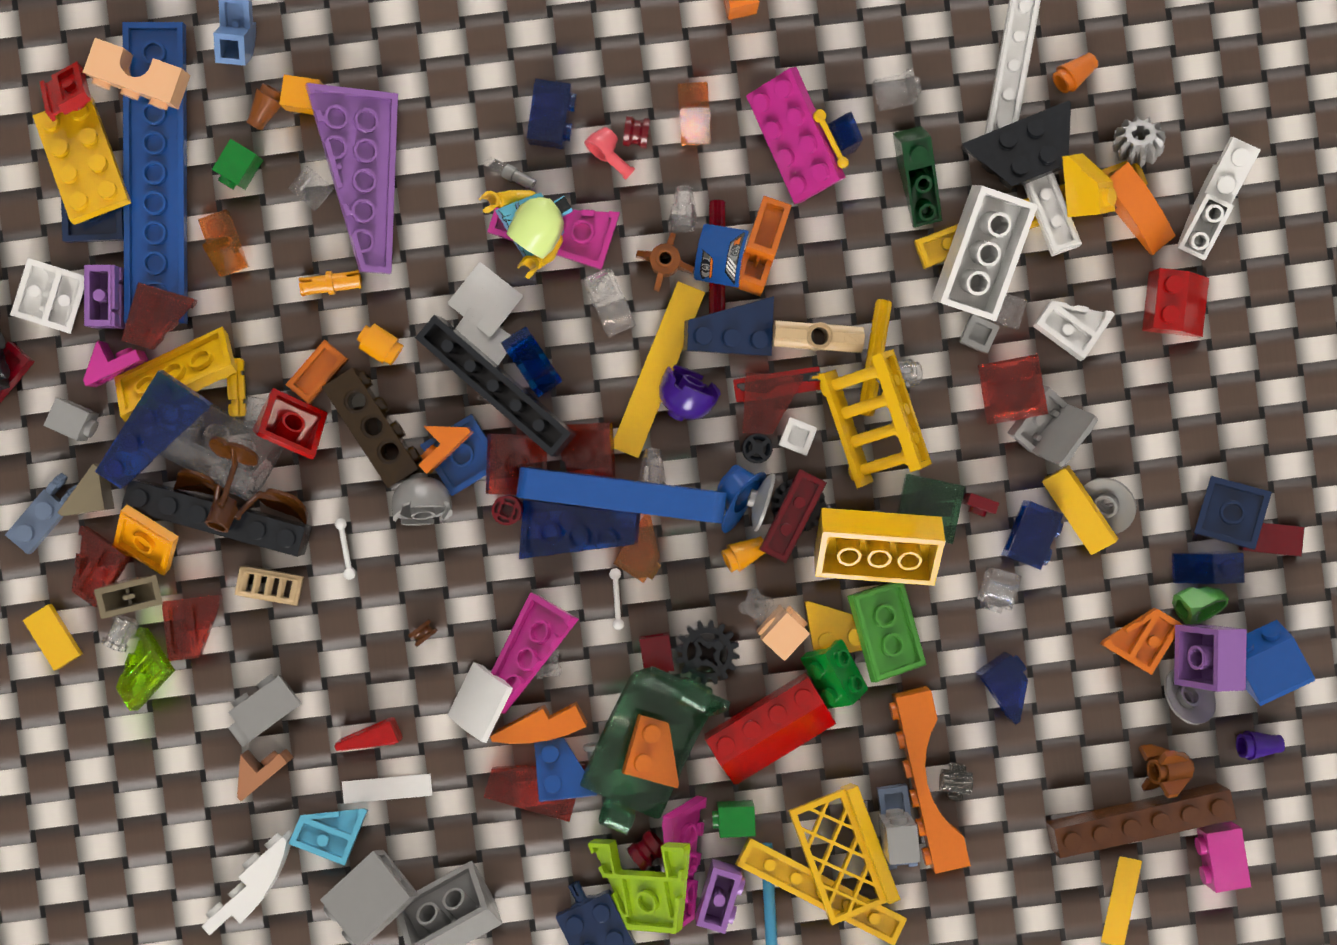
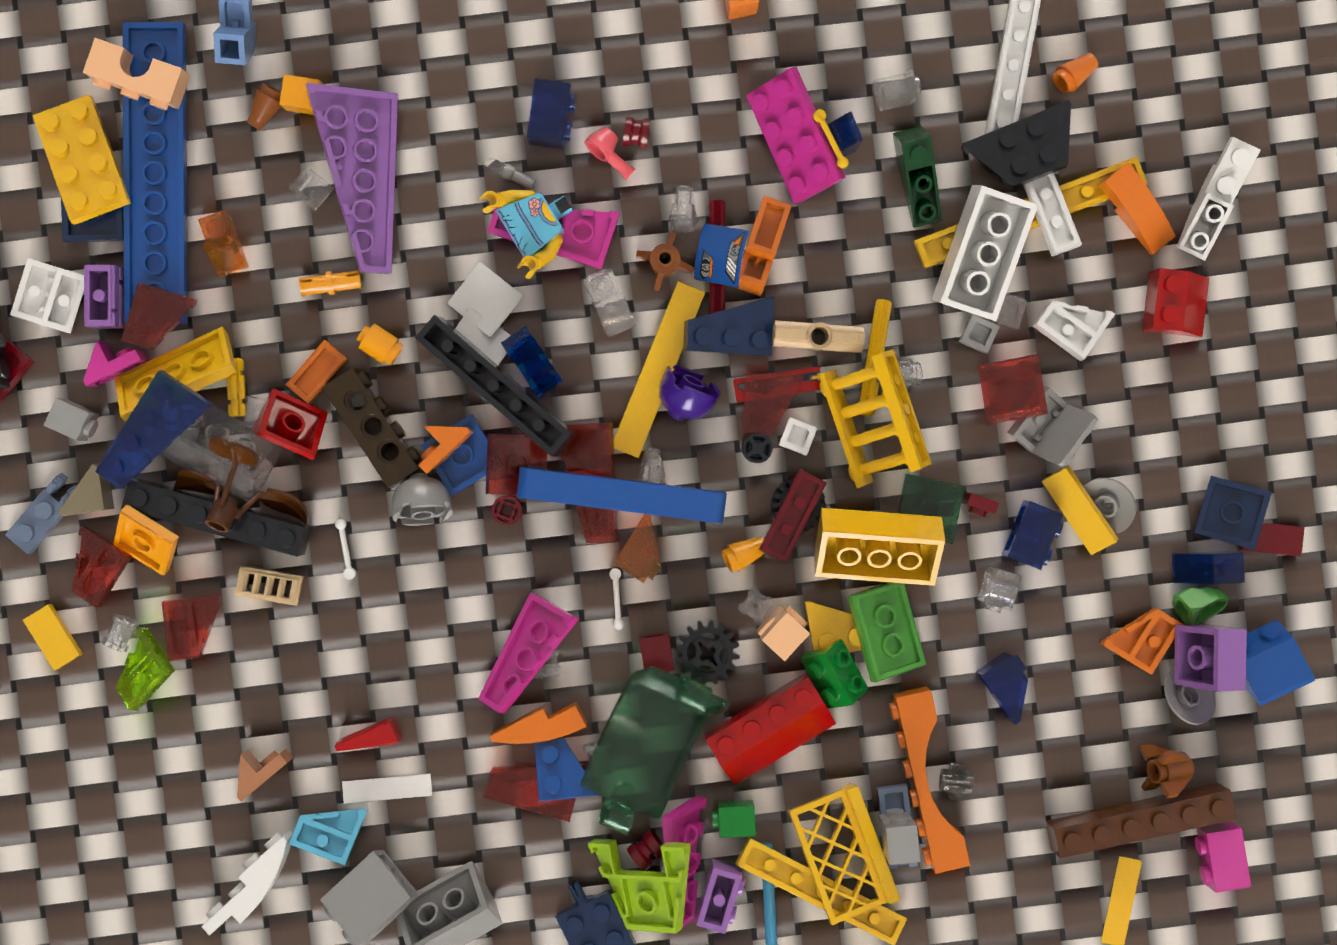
red plate [39,61,91,122] -> none
dark tan slope [94,574,163,619] -> none
green brick [212,139,263,190] -> none
light grey hinge [228,674,302,747] -> none
reddish brown bush [408,619,438,647] -> none
white slope [448,662,513,743] -> none
yellowish green piece [506,197,564,258] -> none
clear blue wing [519,499,640,559] -> none
orange wing [621,714,679,789] -> none
clear orange slope [677,82,711,146] -> none
blue piece [717,465,766,533] -> none
light grey dish [746,473,775,531] -> none
yellow slope [1062,153,1117,217] -> none
light grey gear [1112,115,1166,168] -> none
dark purple cone [1236,731,1285,761] -> none

